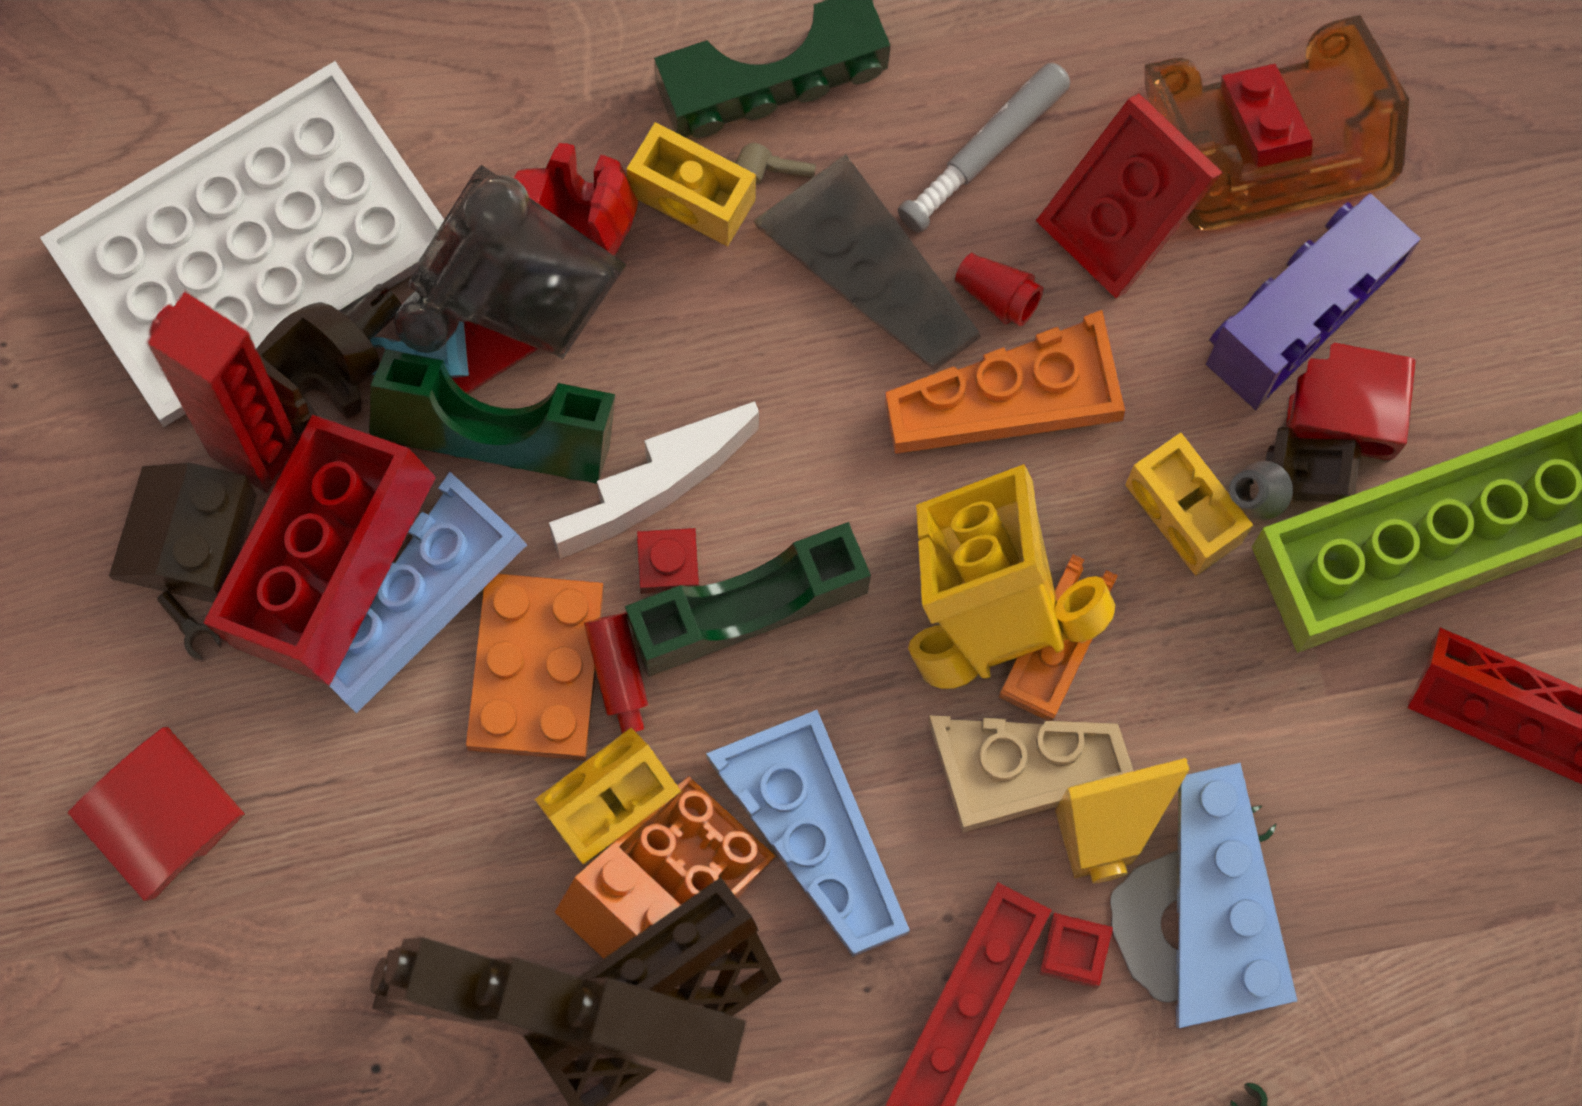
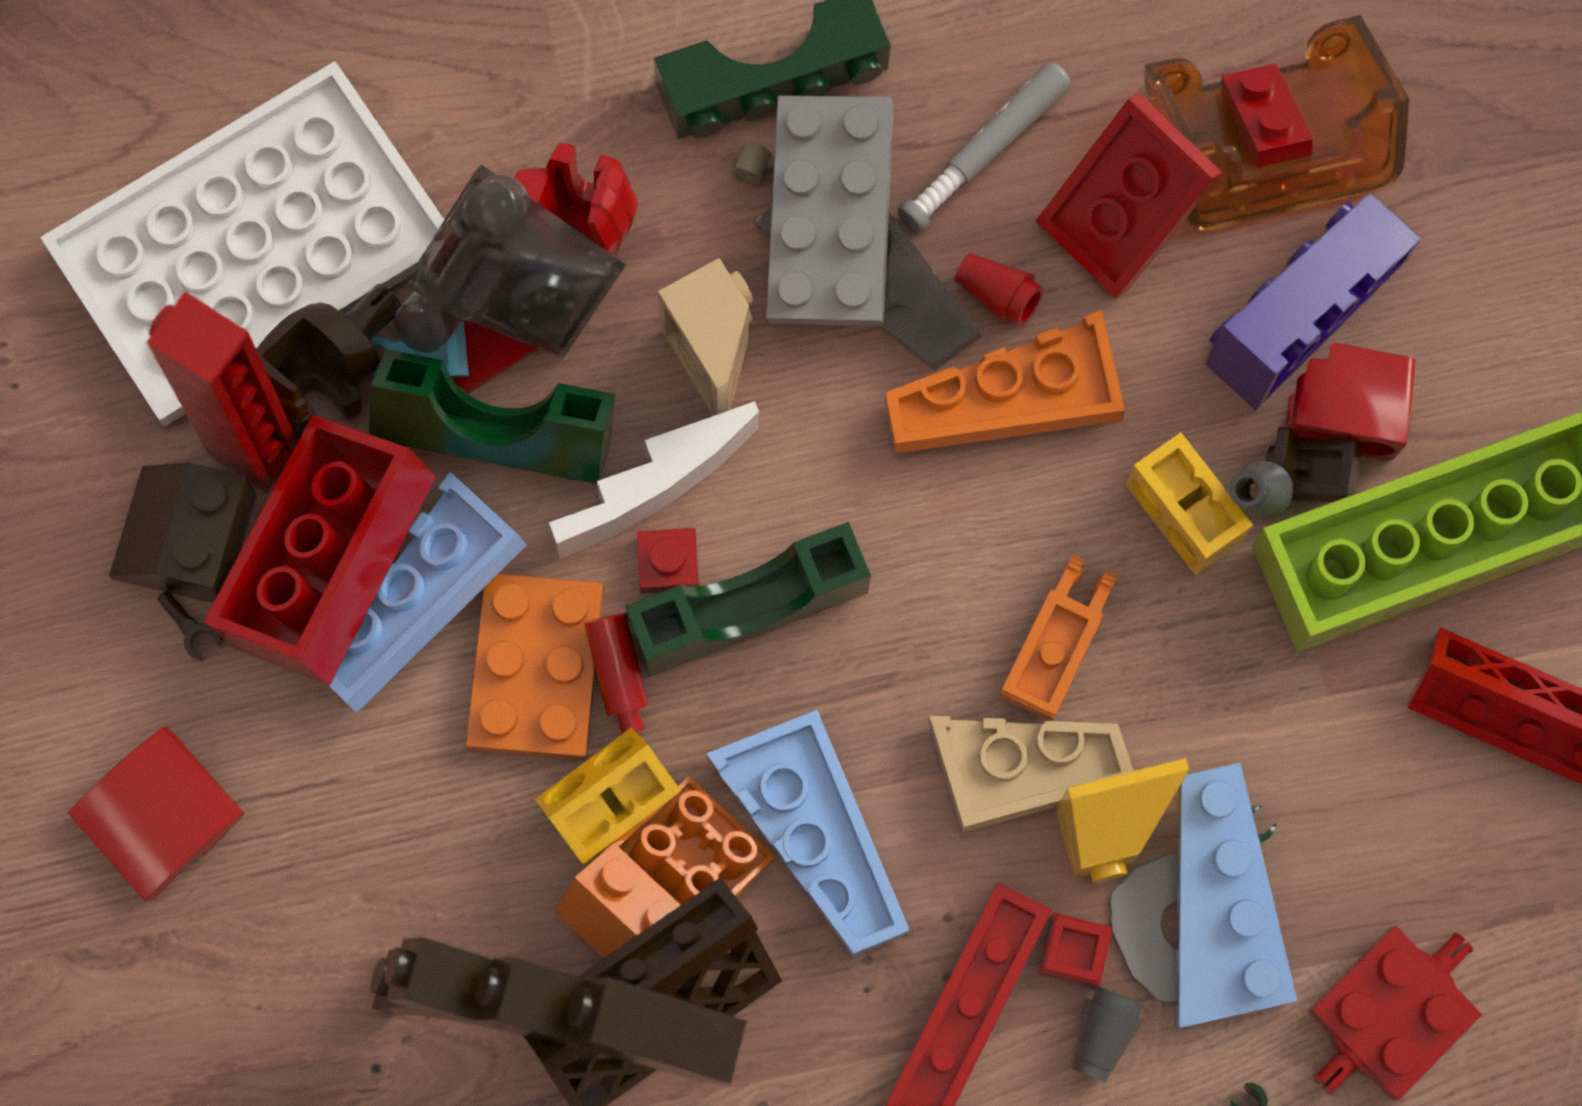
yellow brick [627,122,756,247] -> none
yellow piece [908,464,1115,689] -> none
none -> tan slope [658,258,753,416]
none -> light grey plate [766,96,894,326]
none -> dark grey cone [1072,986,1143,1082]
none -> red plate [1307,926,1482,1100]

